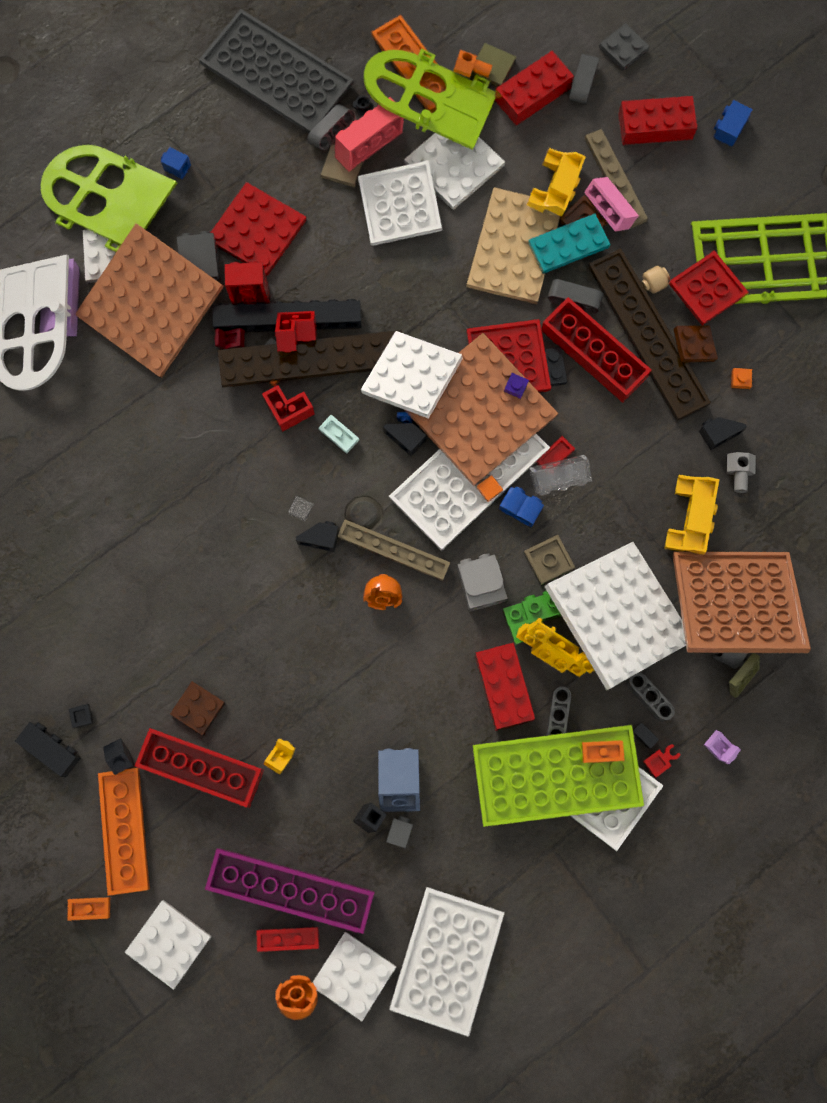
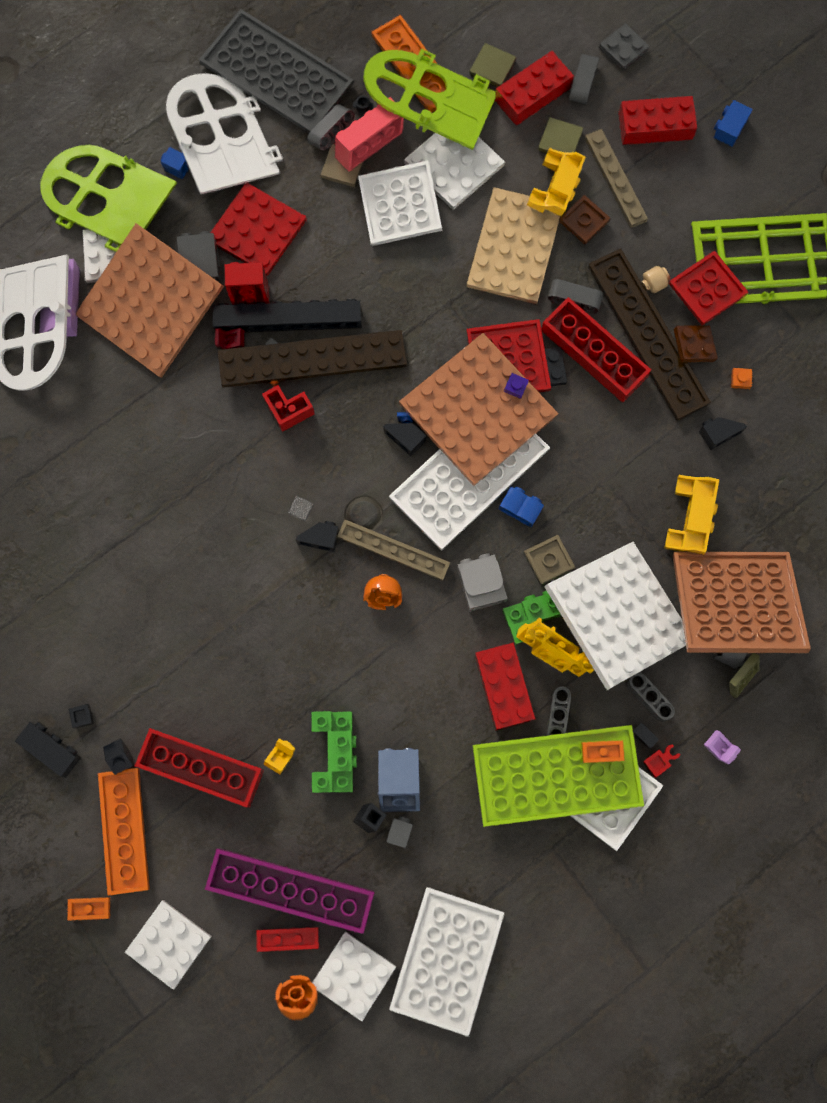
reddish brown plate [170,681,225,736] -> none
red brick [275,311,317,353] -> none
light aqua plate [319,415,359,454] -> none
white plate [361,331,463,419] -> none
orange piece [453,49,493,78] -> none
orange tile [476,475,503,502] -> none
teal plate [528,214,610,274] -> none
clear brick [529,455,592,495] -> none
red tile [536,436,575,475] -> none
bright pink brick [584,177,639,232] -> none
light grey piece [727,452,756,493] -> none
none -> white door [166,74,283,195]
none -> bright green bracket [312,711,357,793]
none -> olive tile [538,117,583,153]

